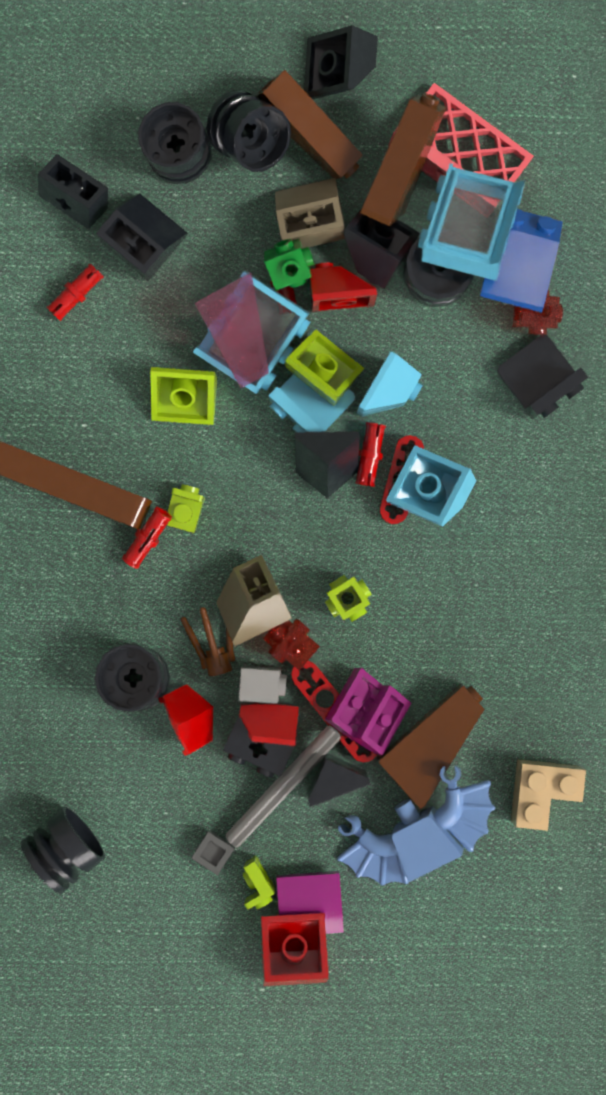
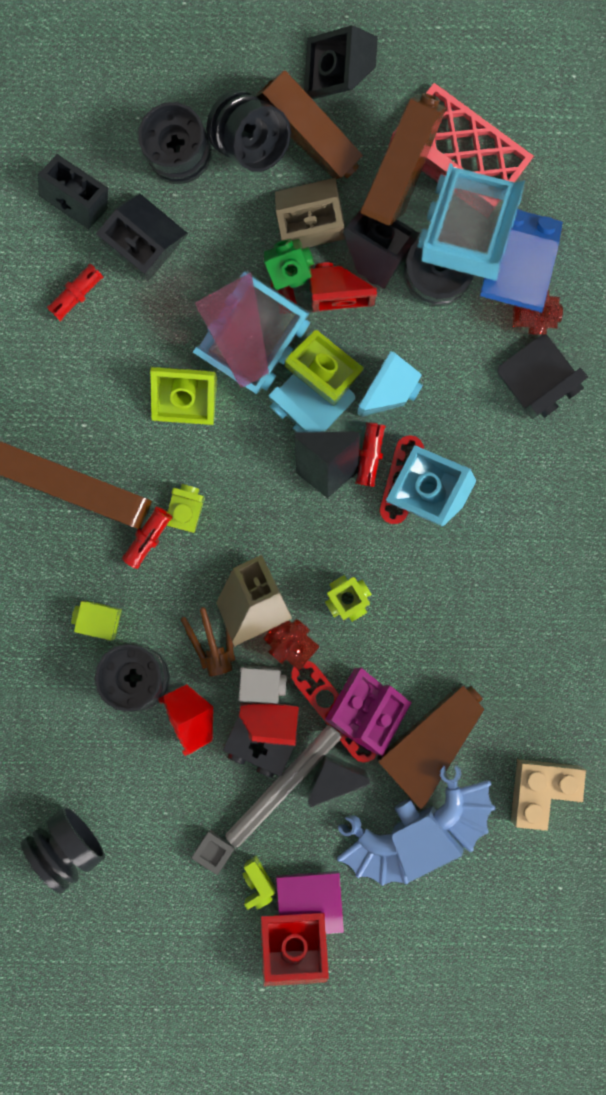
none -> lime brick [71,600,122,641]

